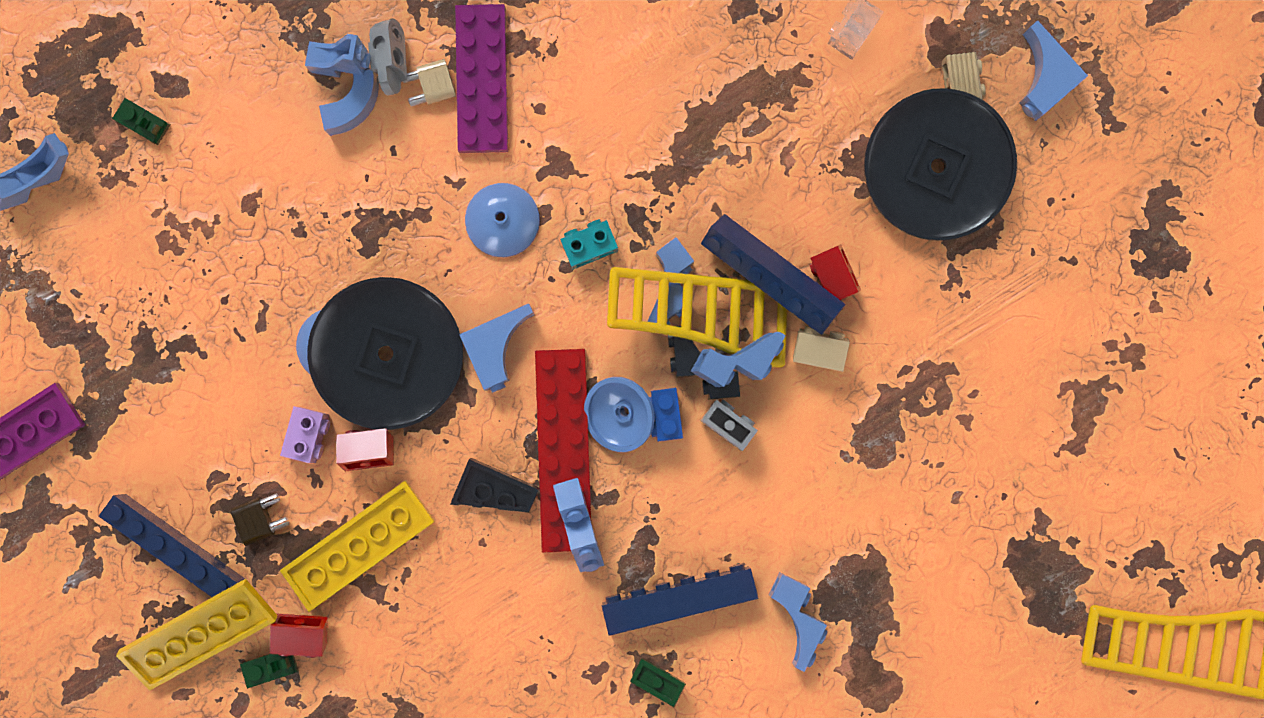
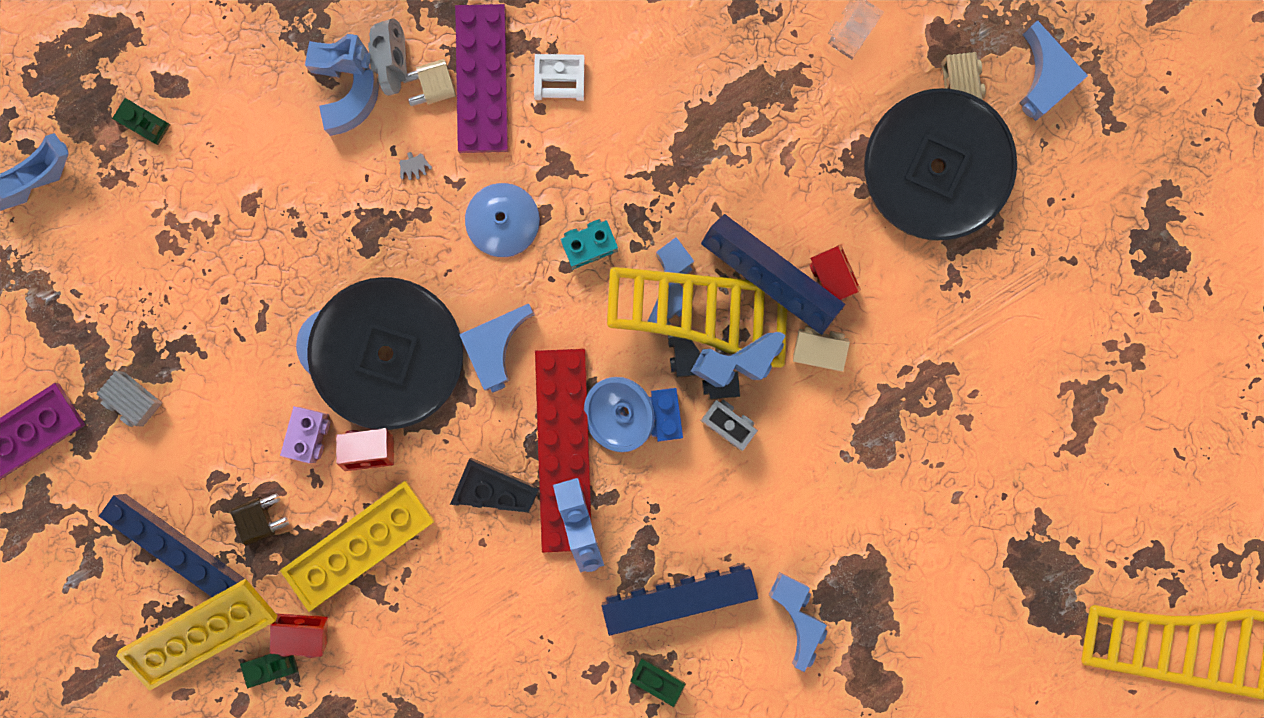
none -> light grey brick [96,371,162,427]
none -> light grey piece [399,152,432,180]
none -> white plate [534,54,585,101]

